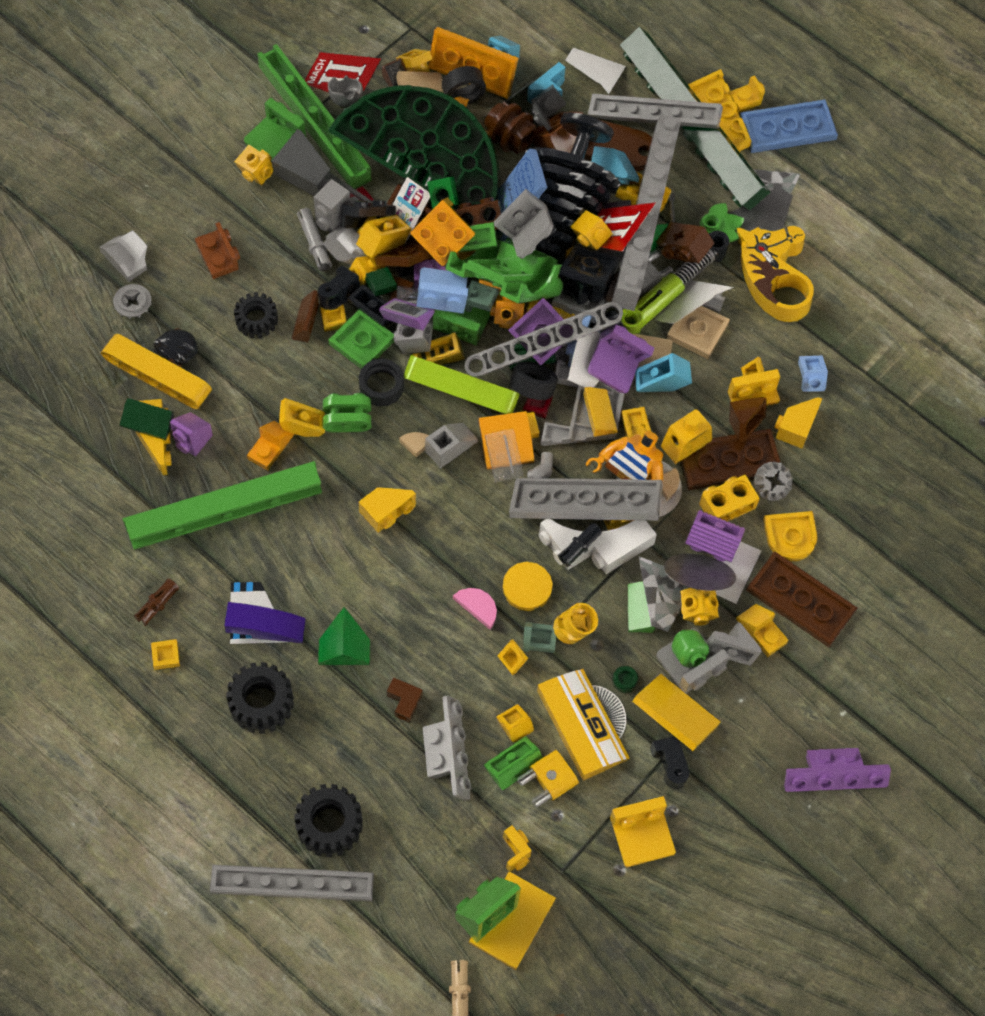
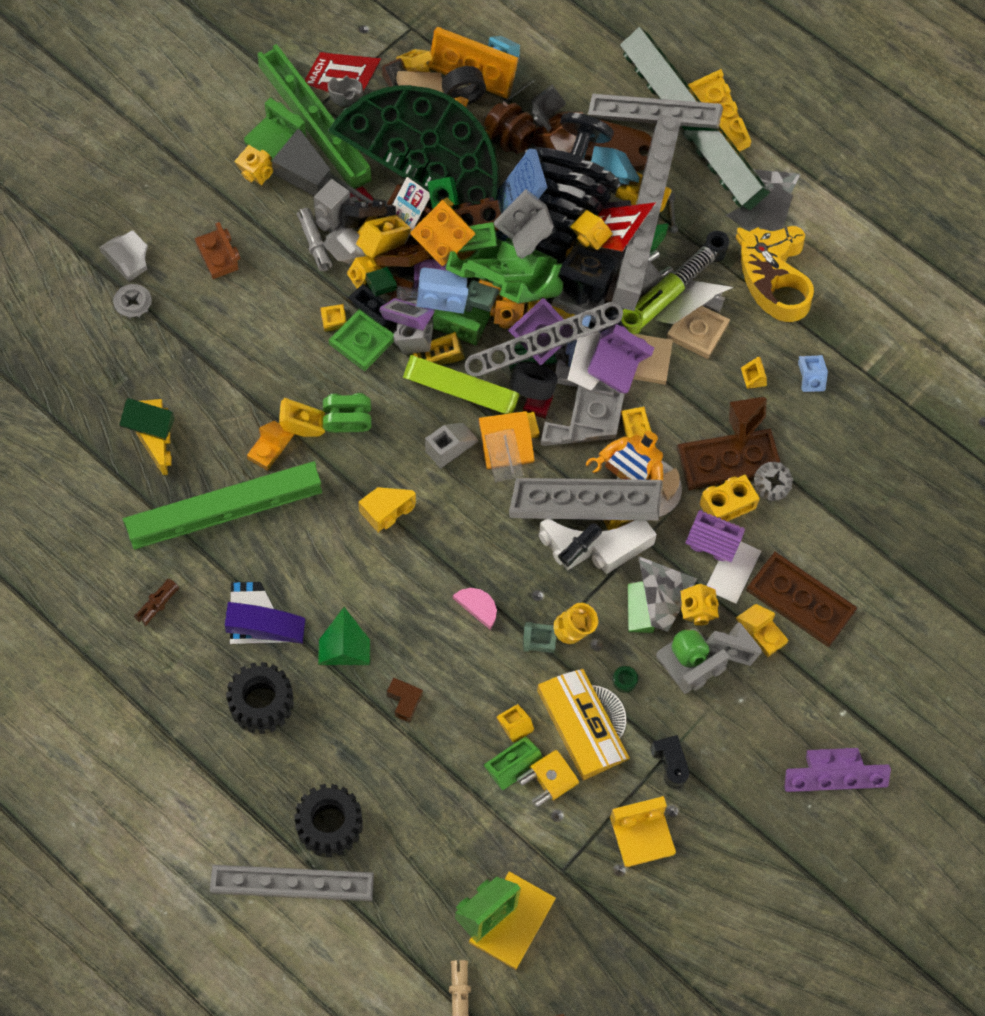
yellow beam [101,334,212,410] -> none
yellow tile [151,639,180,670] -> none
black hair [153,328,198,367] -> none
medium lavender slope [170,412,213,457] -> none
black tyre [234,292,278,338] -> none
reddish brown slope [292,290,320,343] -> none
black leg [318,265,360,310] -> none
black tyre [359,358,404,407] -> none
tan tile [399,432,429,457] -> none
light grey bracket [423,695,471,801] -> none
yellow slope [498,639,529,675] -> none
yellow tile [502,562,553,611] -> none
yellow bracket [503,825,532,872] -> none
medium azure slope [527,62,565,103] -> none
light grey arm [527,452,553,478] -> none
white sticker [565,48,626,94] -> none
yellow slope [583,387,618,437] -> none
yellow tile [632,674,721,751] -> none
medium azure slope [635,353,692,392] -> none
reddish brown brick [656,222,714,263] -> none
yellow torso [661,409,712,465] -> none
flat silver sticker [664,553,736,591] -> none
bright green plate [699,203,744,242] -> none
yellow bracket [728,369,780,406] -> none
yellow bracket [730,75,765,113] -> none
medium blue tile [740,99,838,153] -> none
yellow tile [763,511,817,561] -> none
yellow slope [774,397,822,449] -> none

